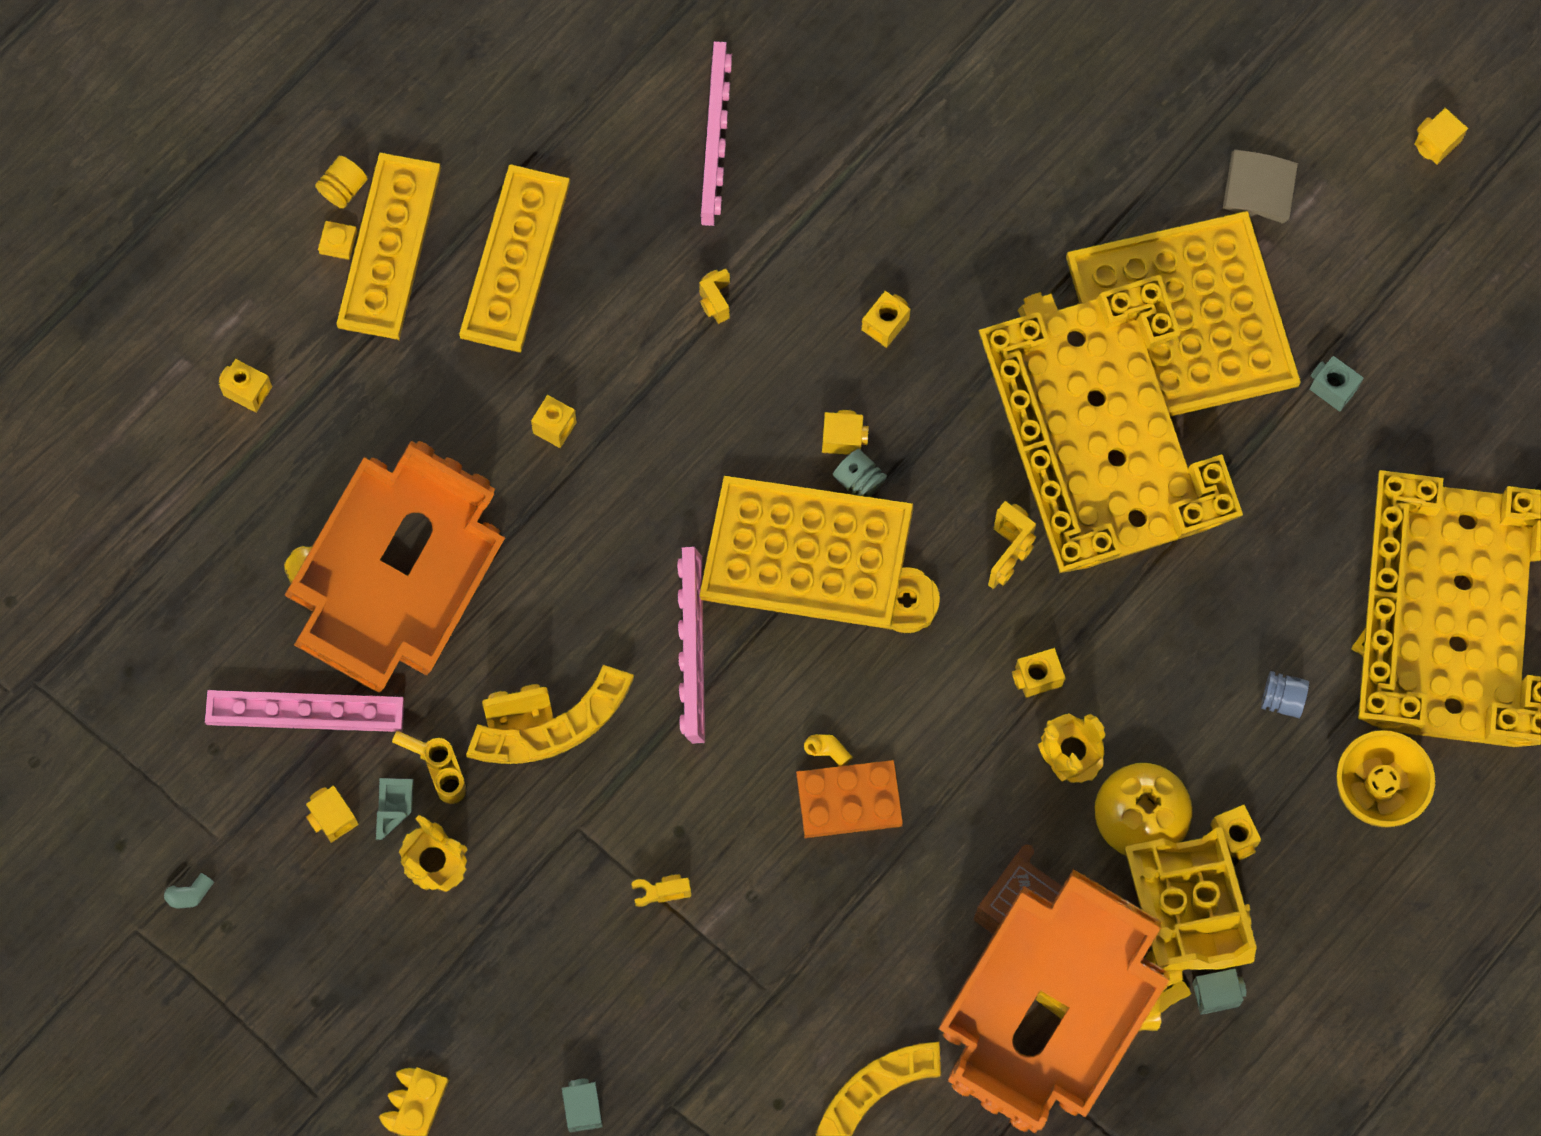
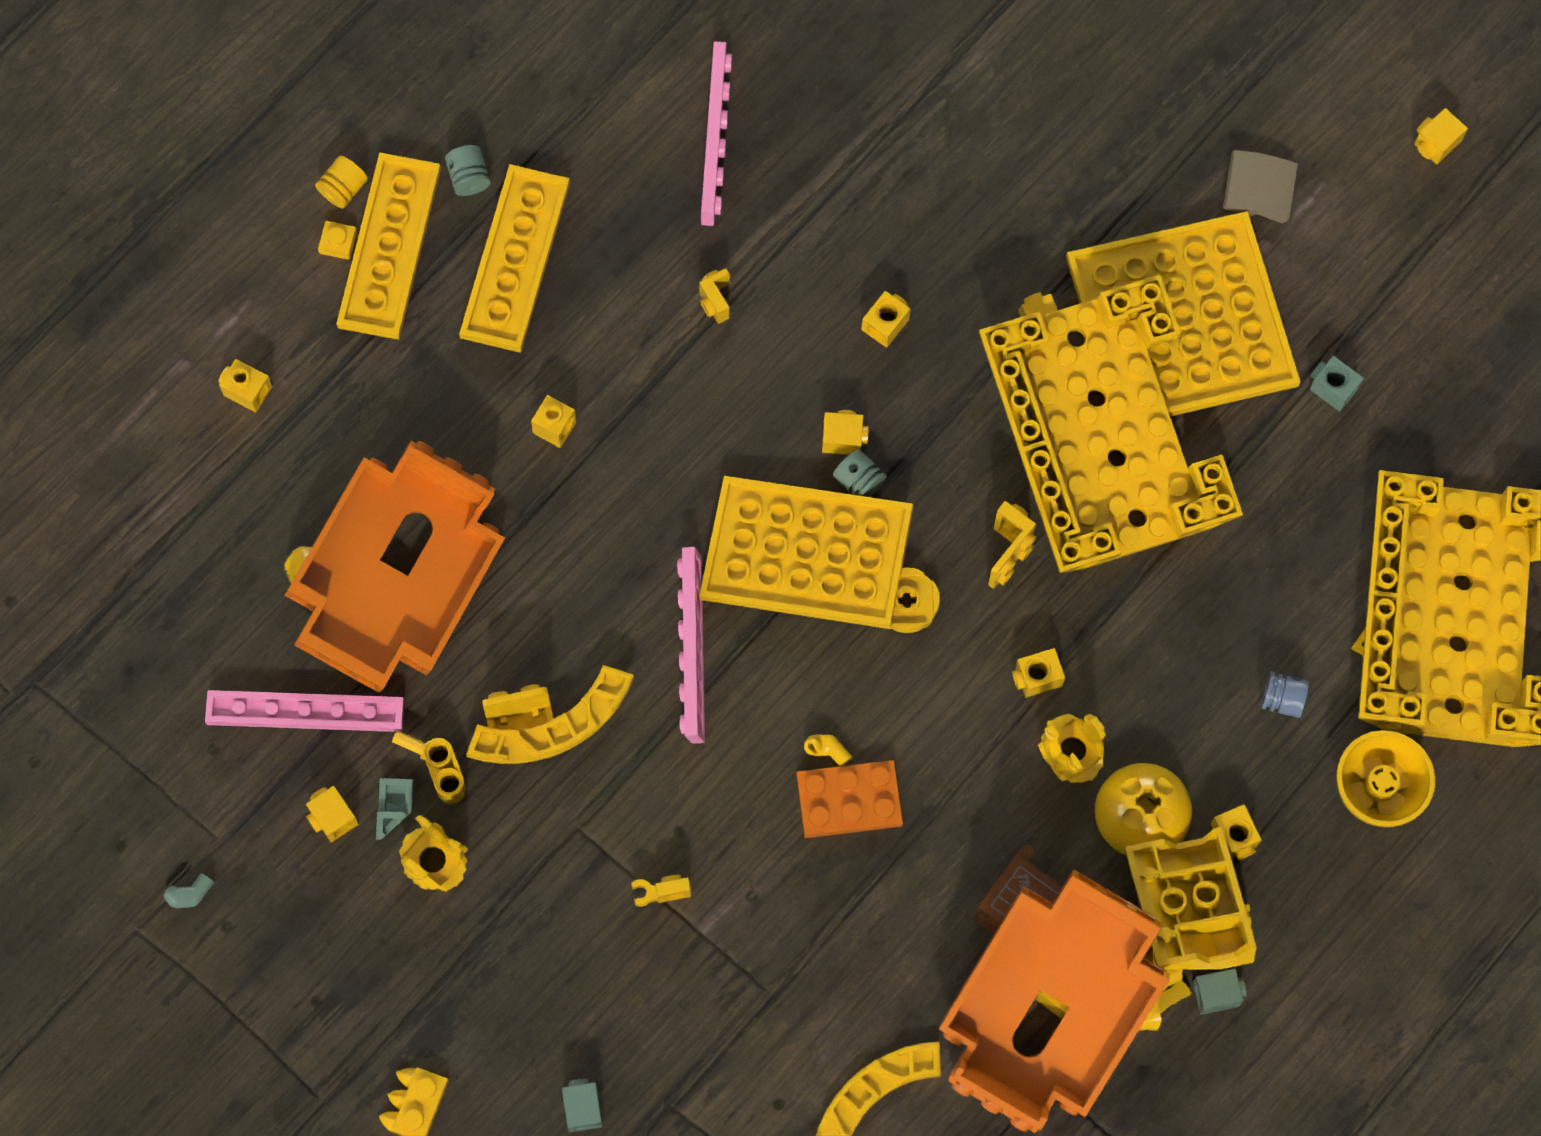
none -> sand green piece [445,145,491,196]

